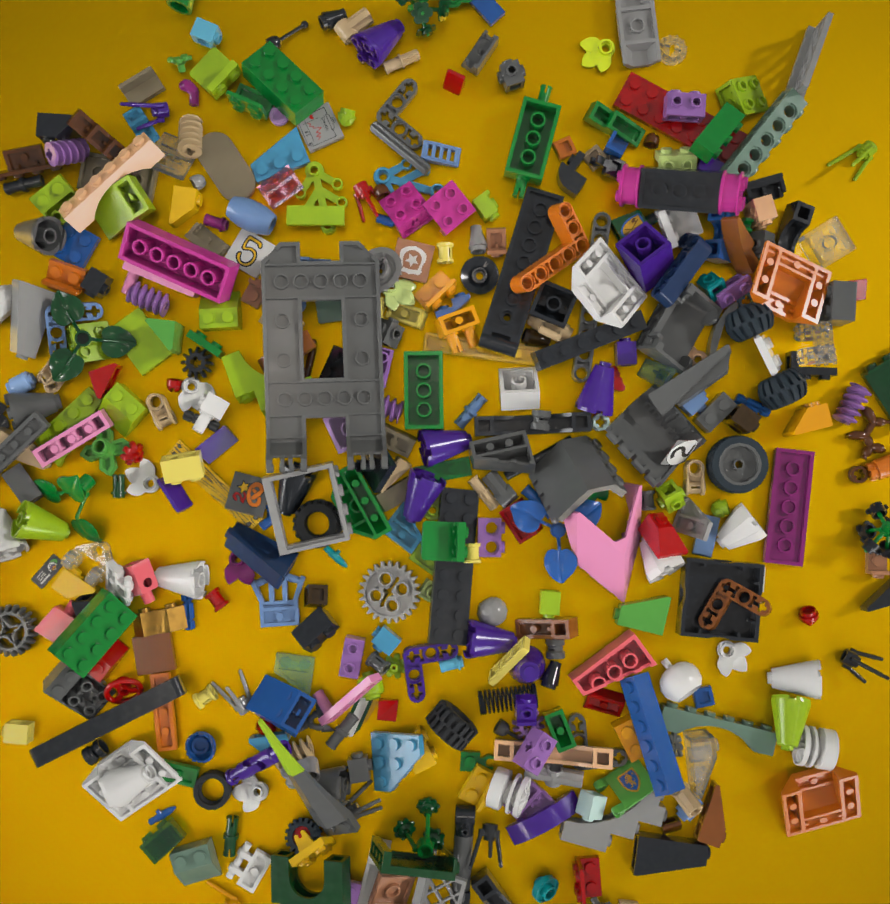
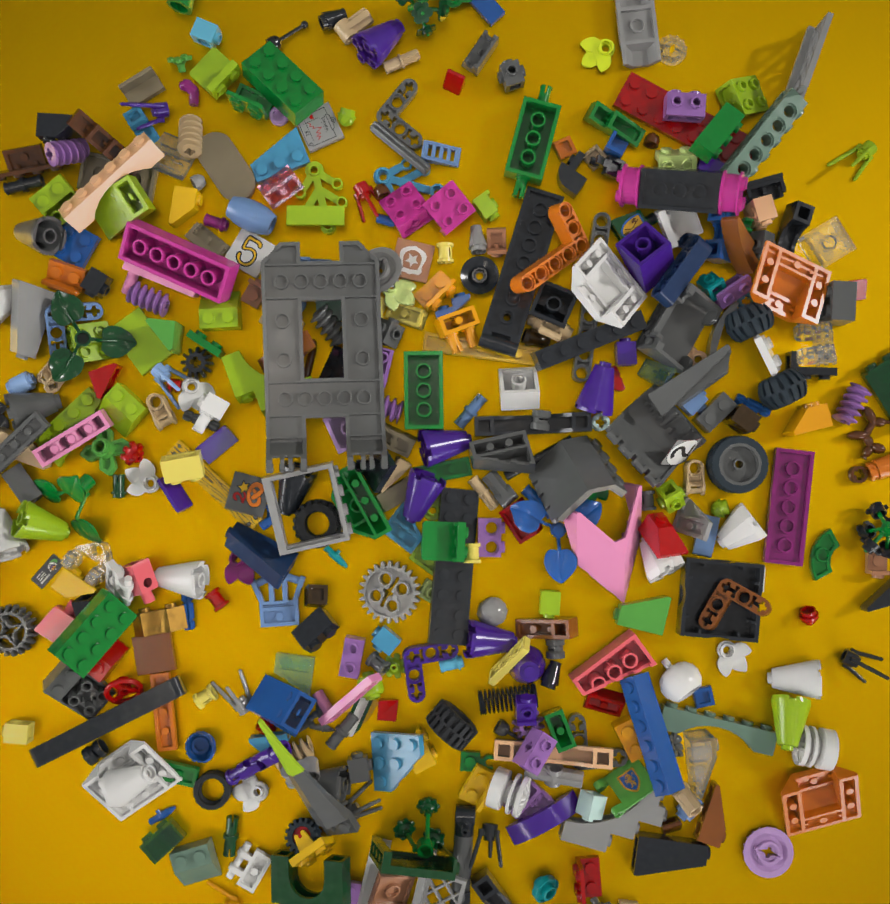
none -> light blue plant [150,362,188,409]
none -> dark grey piece [310,304,343,347]
none -> lavender gear [742,826,794,878]
none -> green tile [809,528,840,581]

